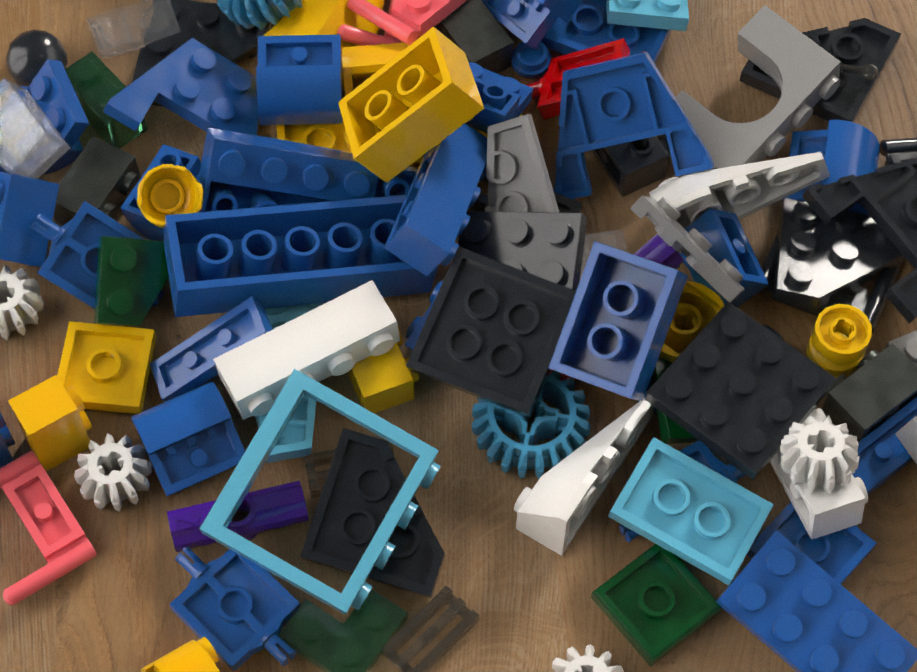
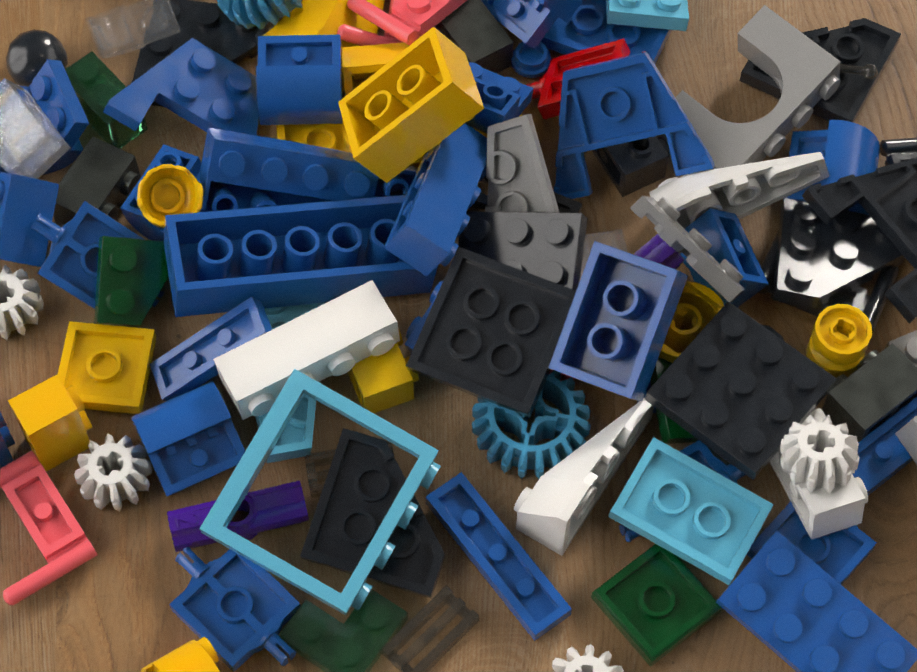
none -> blue plate [425,472,572,641]

